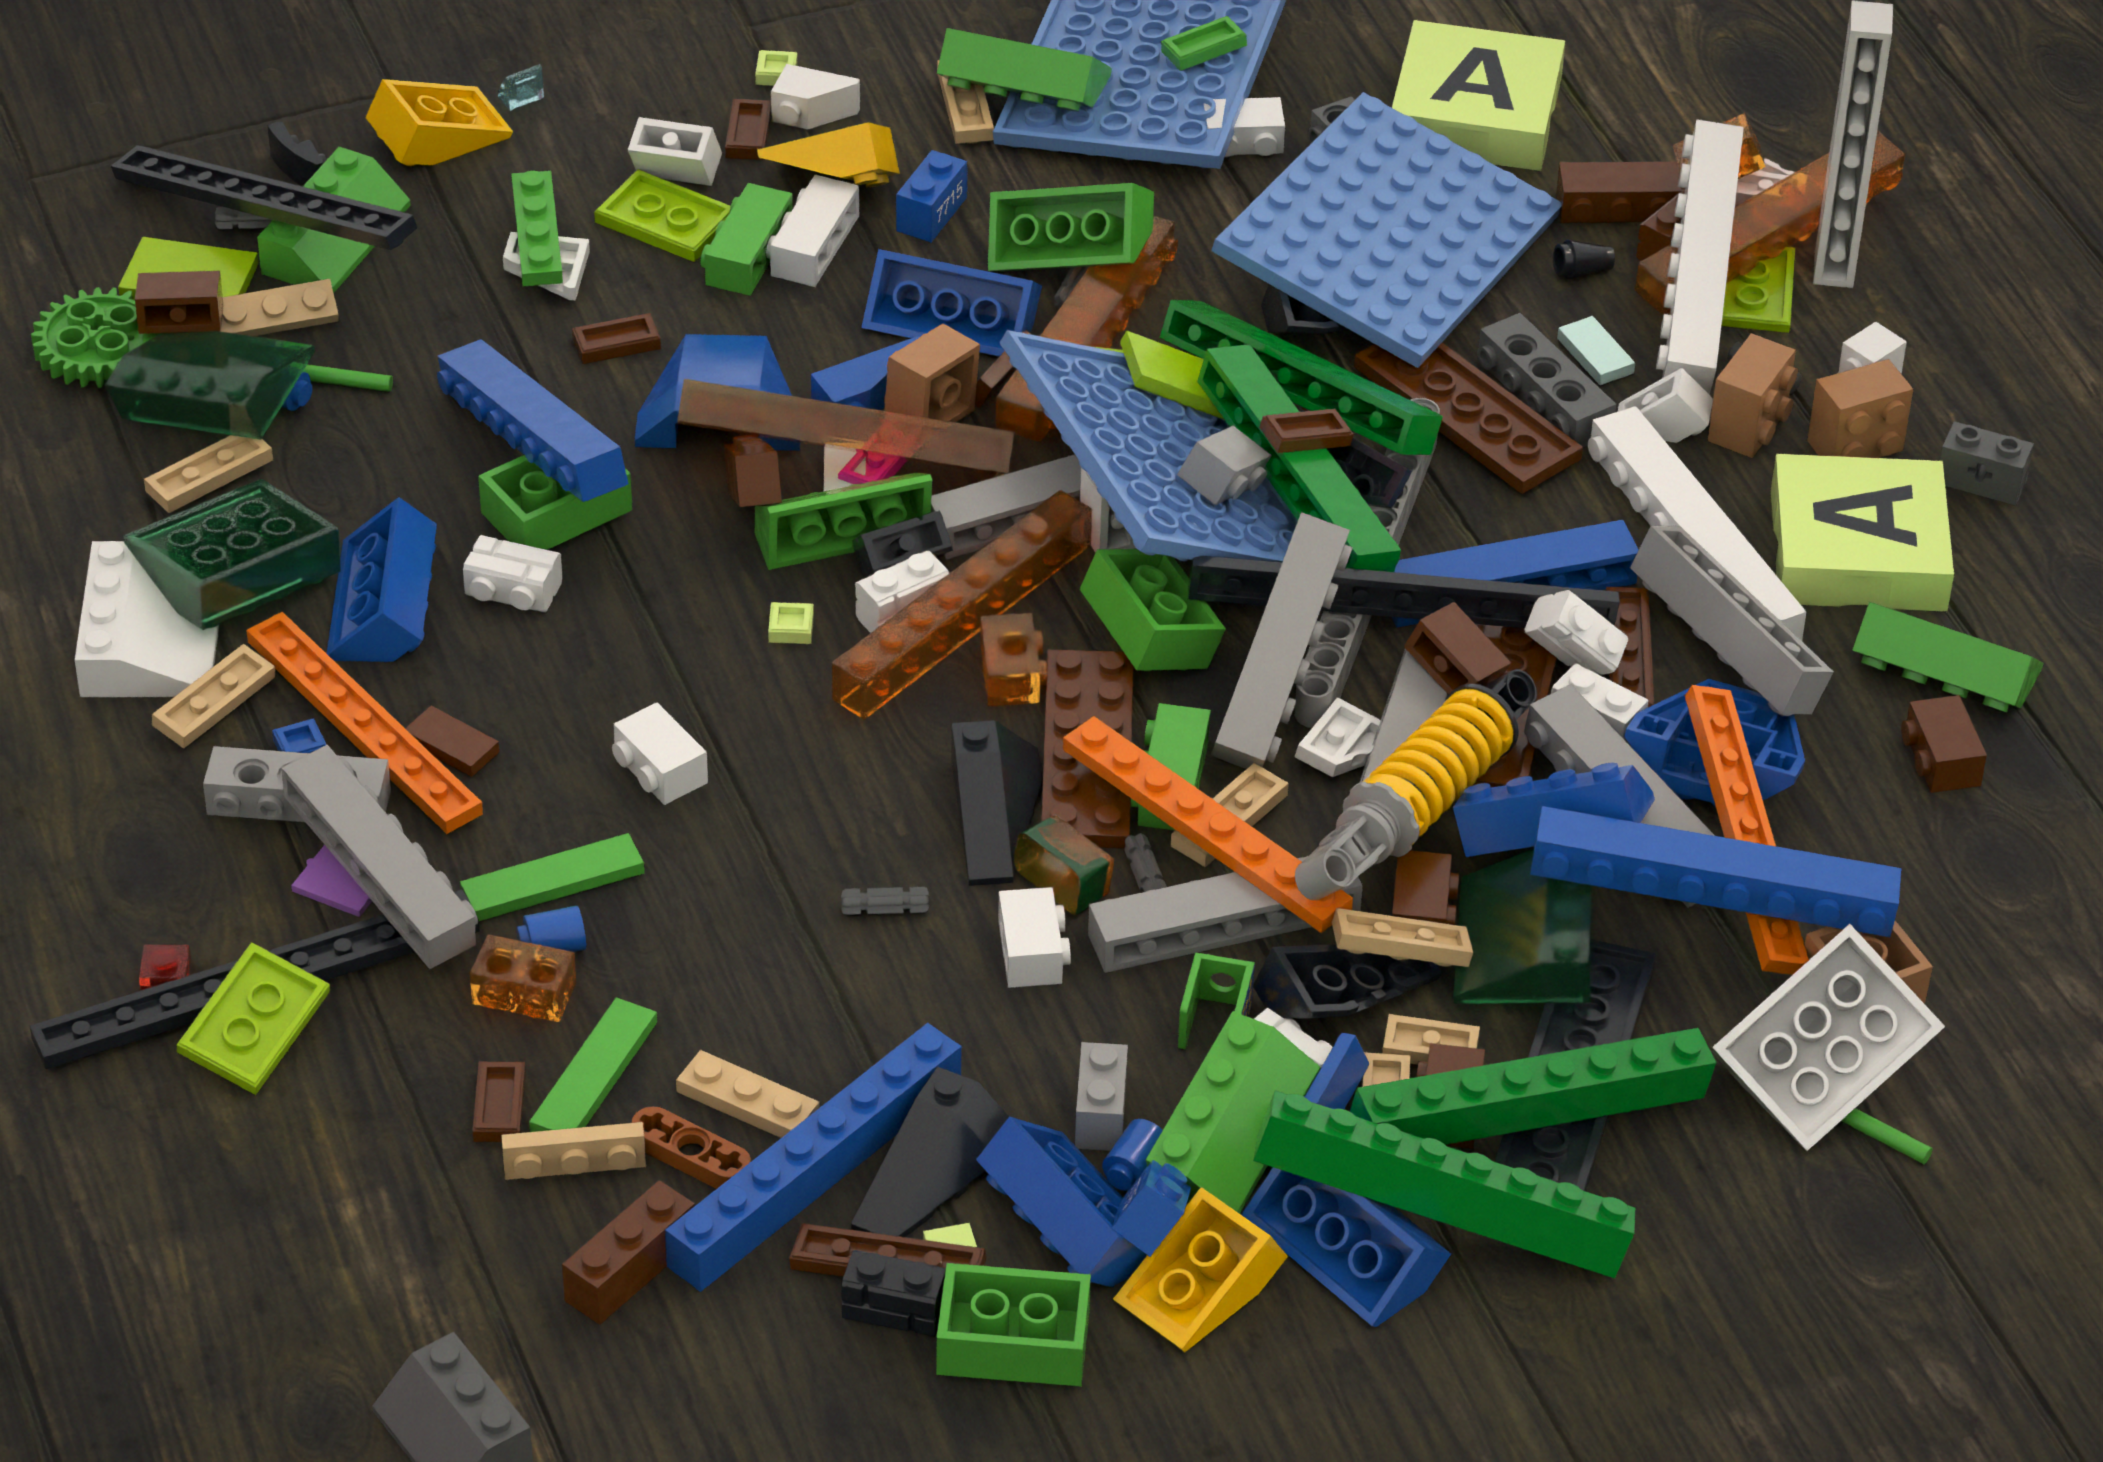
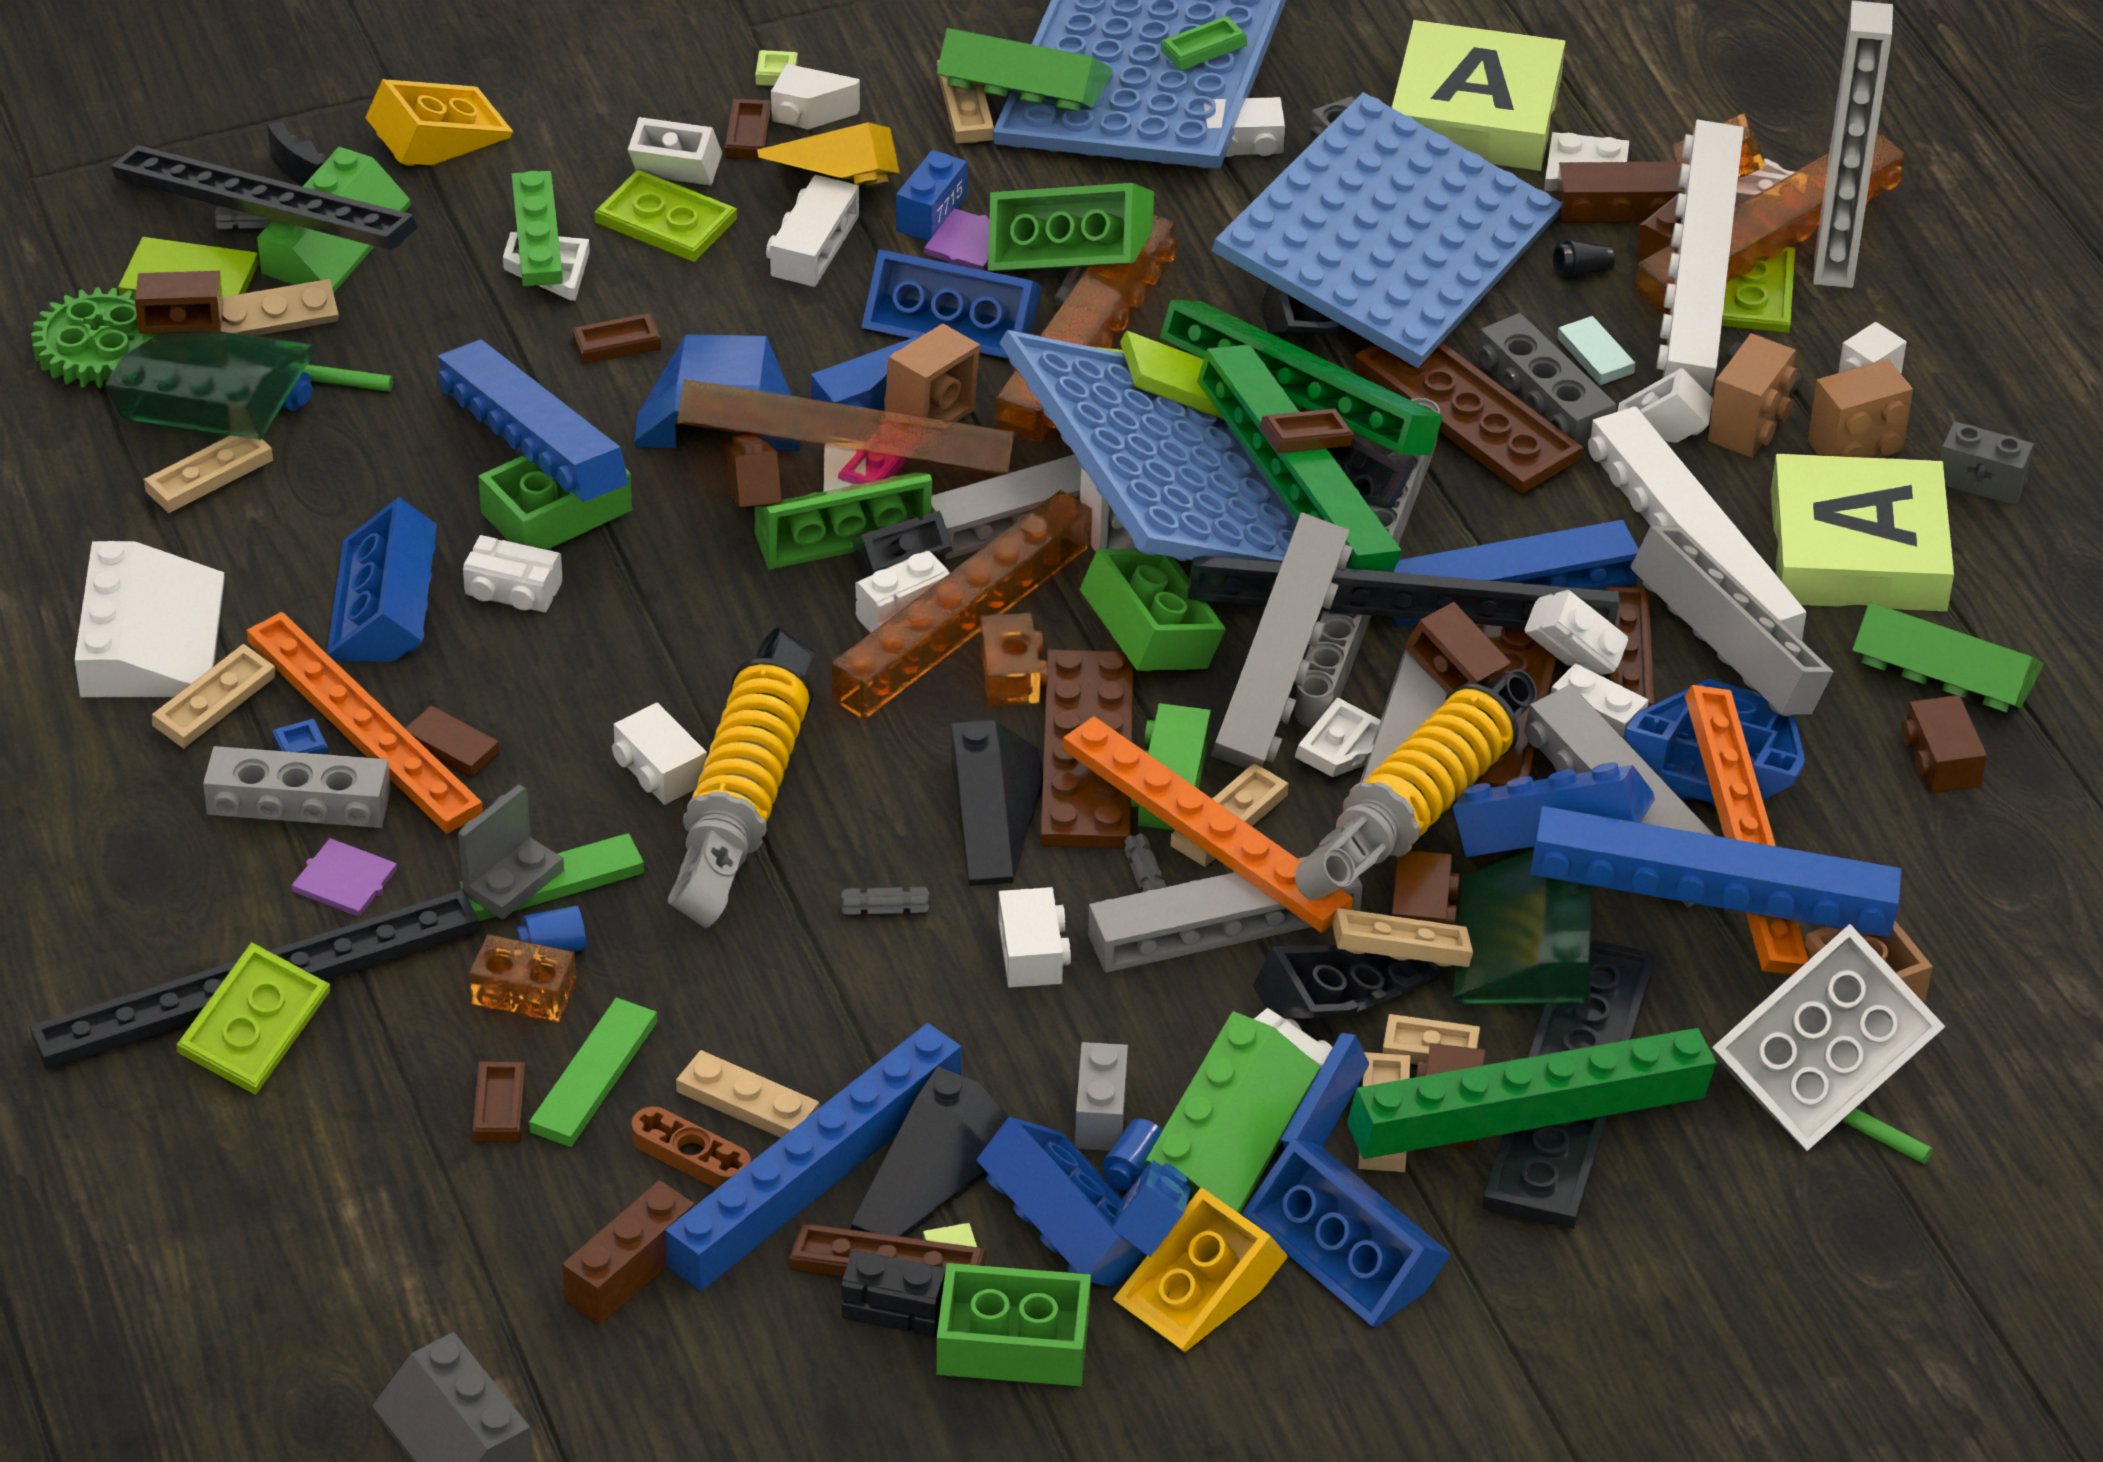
clear green slope [123,479,341,630] -> none
clear red plate [139,945,191,990] -> none
light grey brick [282,745,478,969] -> none
clear light blue slope [498,65,544,110] -> none
tan plate [501,1122,646,1180] -> none
bright green brick [701,183,793,296] -> none
yellowish green tile [768,602,814,644] -> none
reddish brown tile [975,330,1032,408] -> none
clear orange piece [1014,814,1114,916] -> none
light grey brick [1177,426,1272,505] -> none
bright green piece [1178,952,1255,1049] -> none
green brick [1253,1090,1636,1278] -> none
none -> dark grey bracket [458,784,564,920]
none -> piece [668,627,814,928]
none -> medium lavender piece [924,208,989,271]
none -> white wing [1544,132,1629,191]

